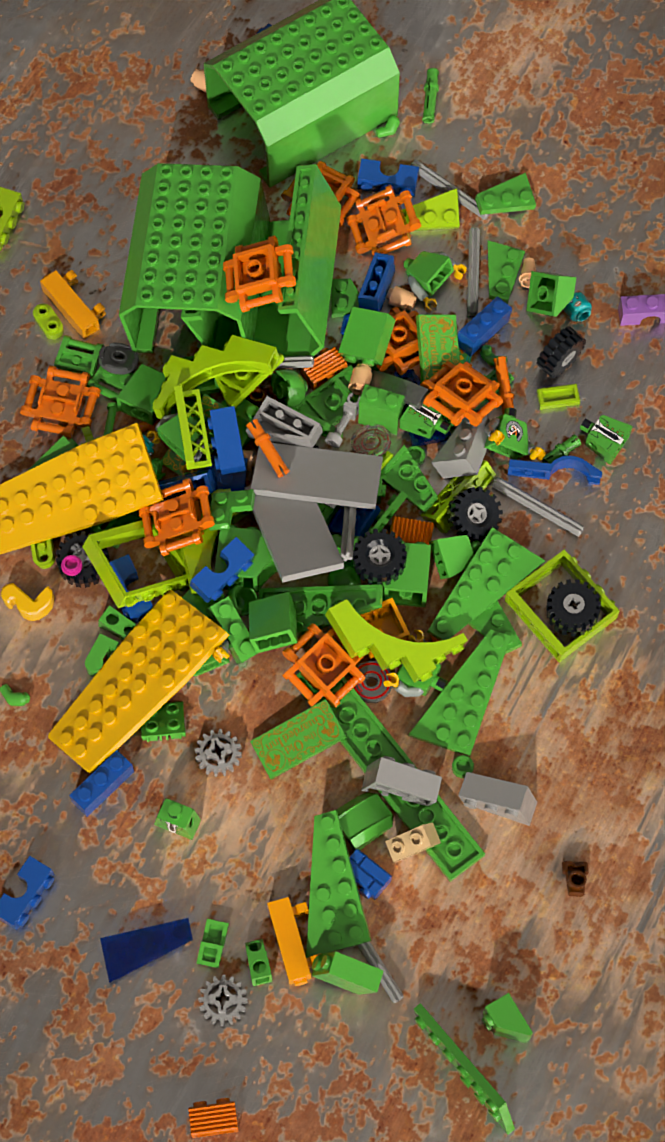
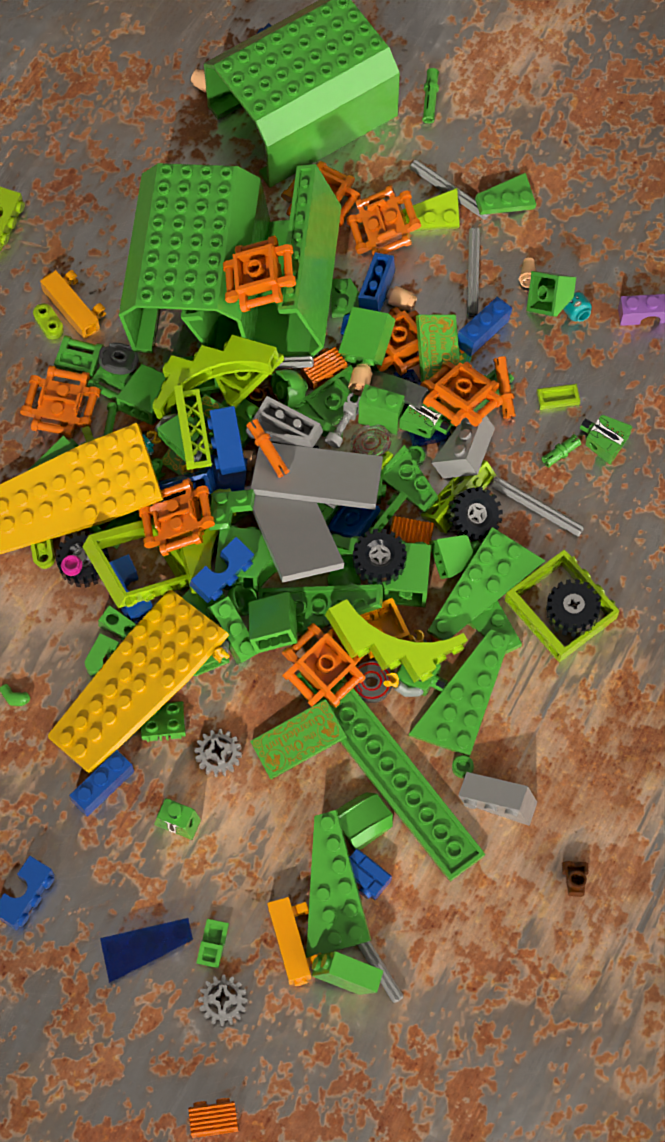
yellow animal [1,583,54,621] -> none
bright green leg [245,939,273,986] -> none
light grey axle [340,506,357,562] -> none
blue arch [357,158,419,197] -> none
light grey wedge [361,756,442,806] -> none
bright green arm [376,115,400,138] -> none
tan brick [385,823,441,862] -> none
bright green torso [404,251,467,313] -> none
bright green wing [414,1003,515,1135] -> none
bright green arm [480,345,507,366] -> none
bright green slope [481,993,533,1043] -> none
torso [484,408,546,461] -> none
bright green wing [487,240,525,304] -> none
blue piece [507,456,602,485] -> none
black wheel [536,326,586,378] -> none

